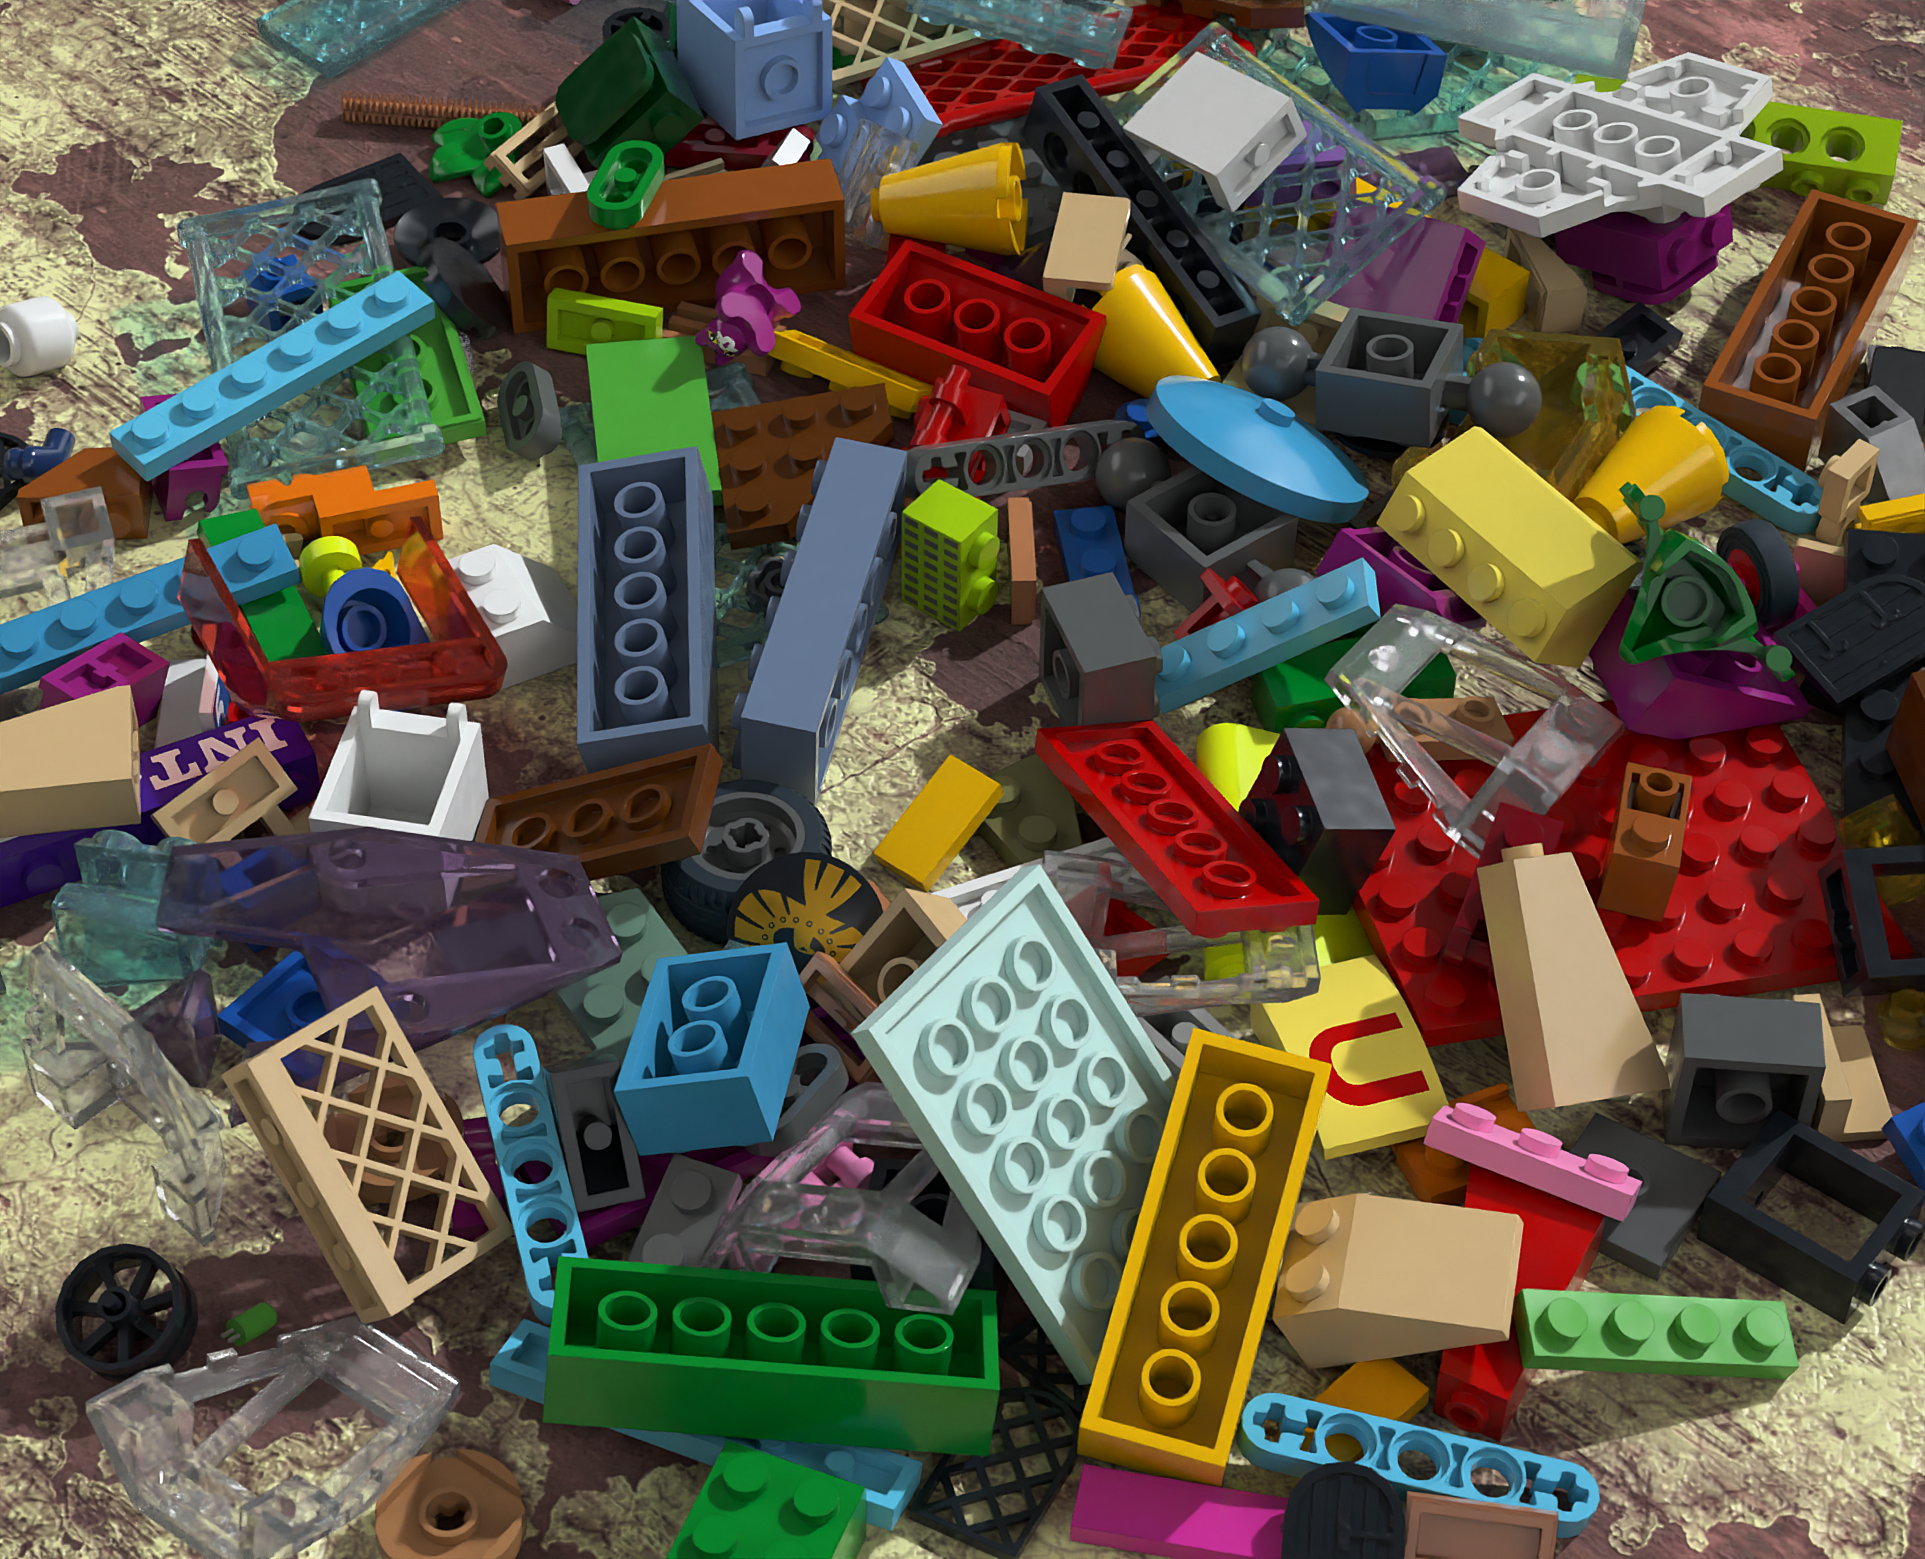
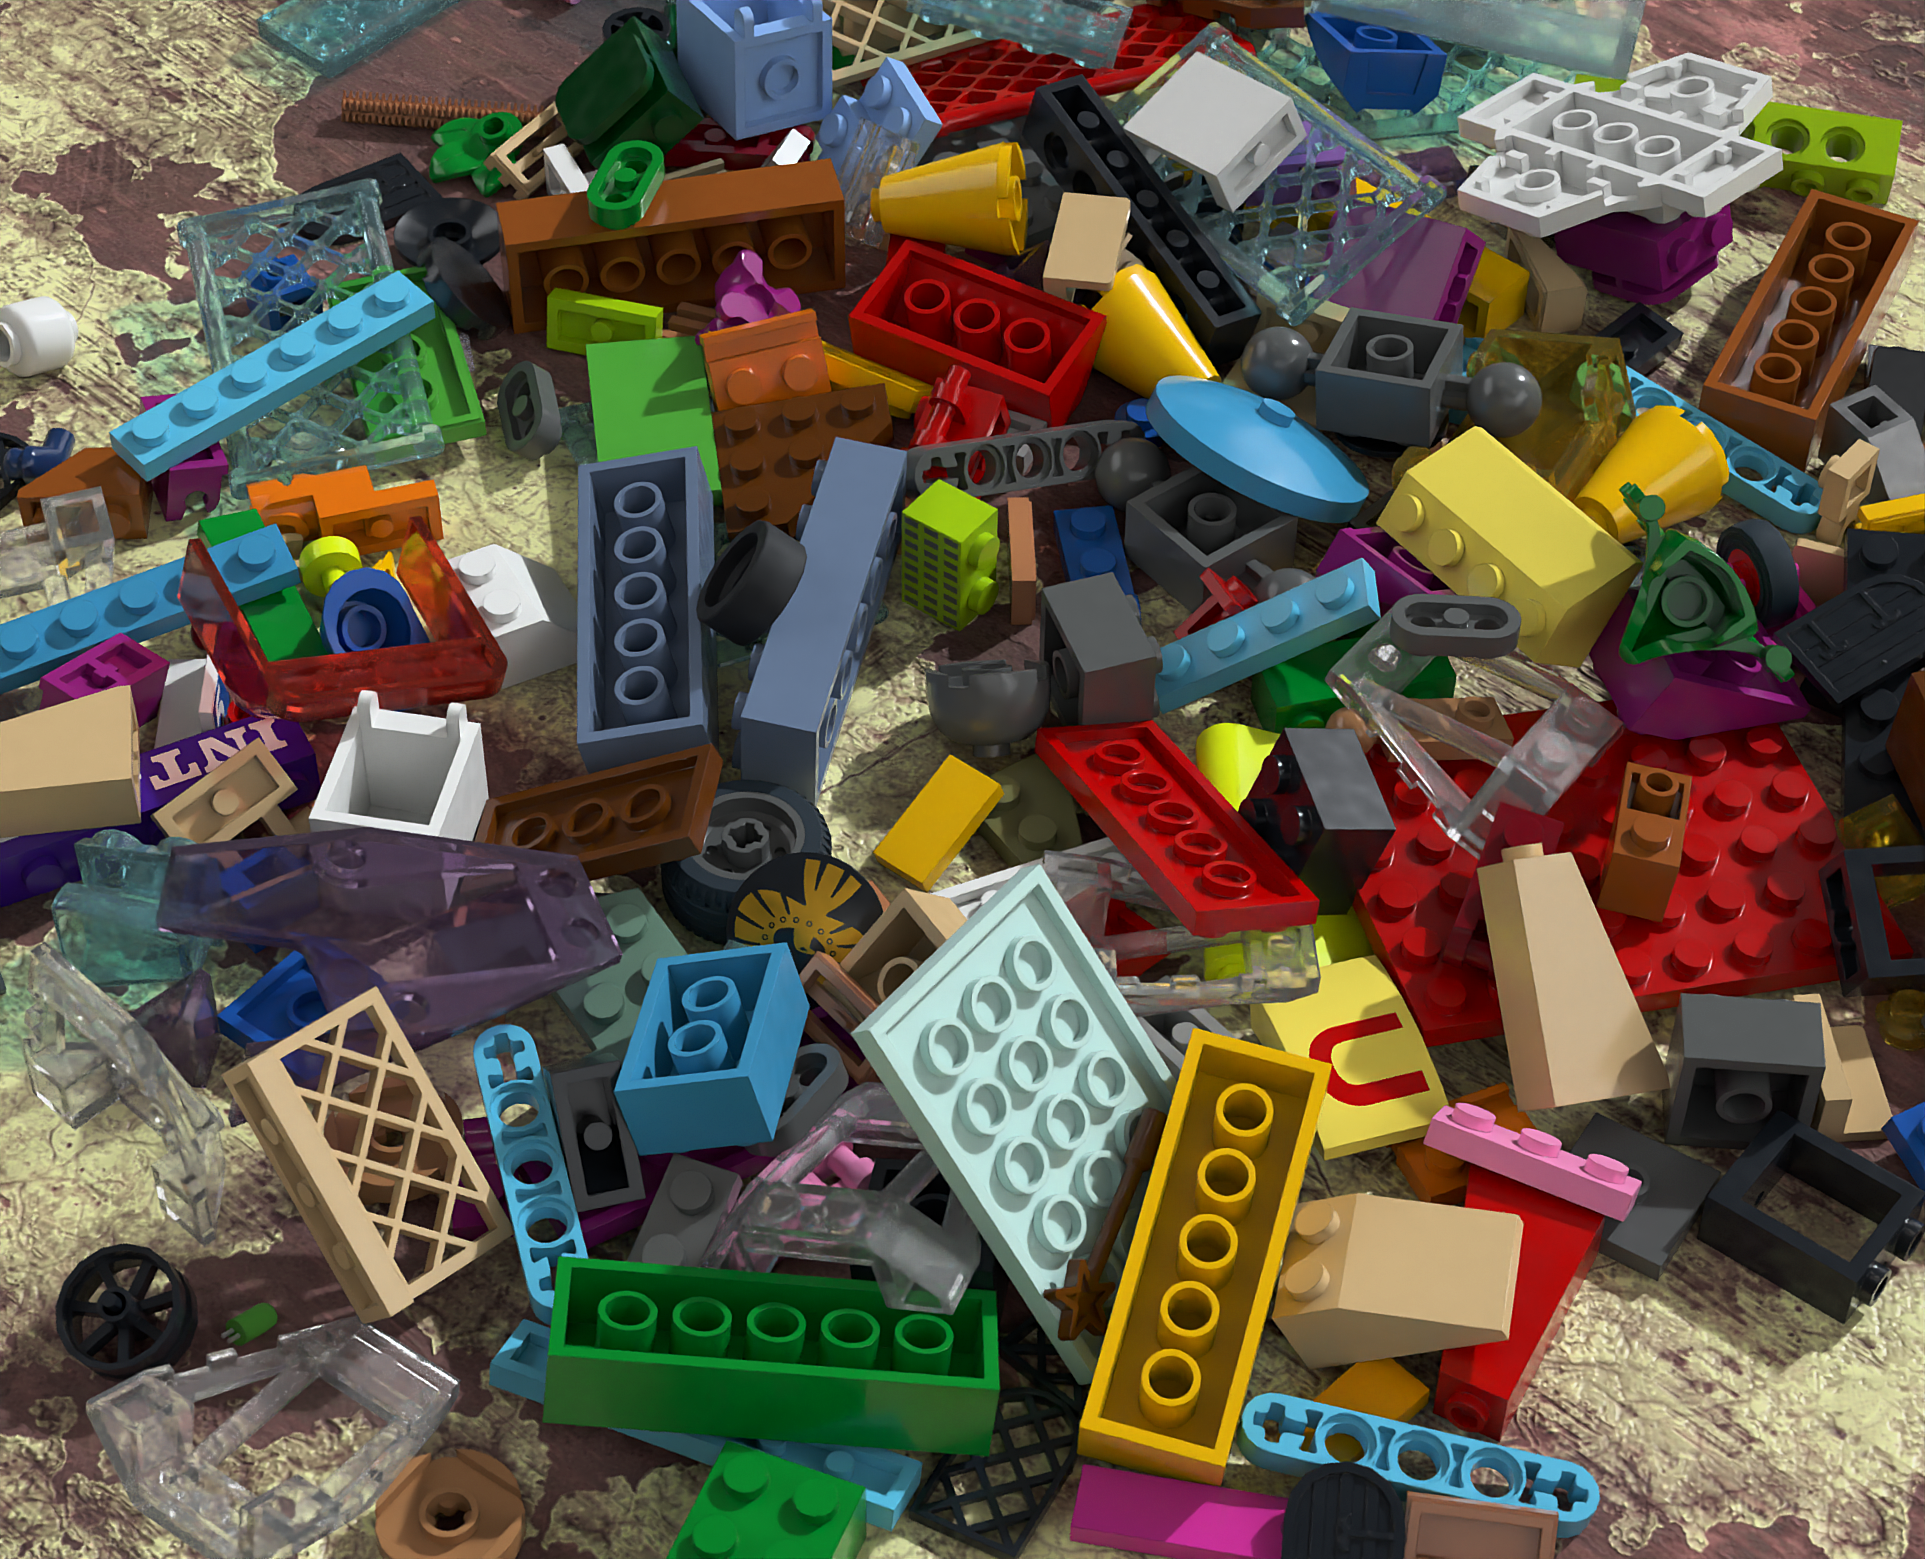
bright green plate [1512,1289,1799,1379] -> none
none -> black tyre [696,520,807,646]
none -> orange plate [699,308,832,412]
none -> dark grey cylinder [924,659,1051,757]
none -> reddish brown piece [1043,1108,1168,1341]
none -> dark grey plate [1389,594,1521,660]

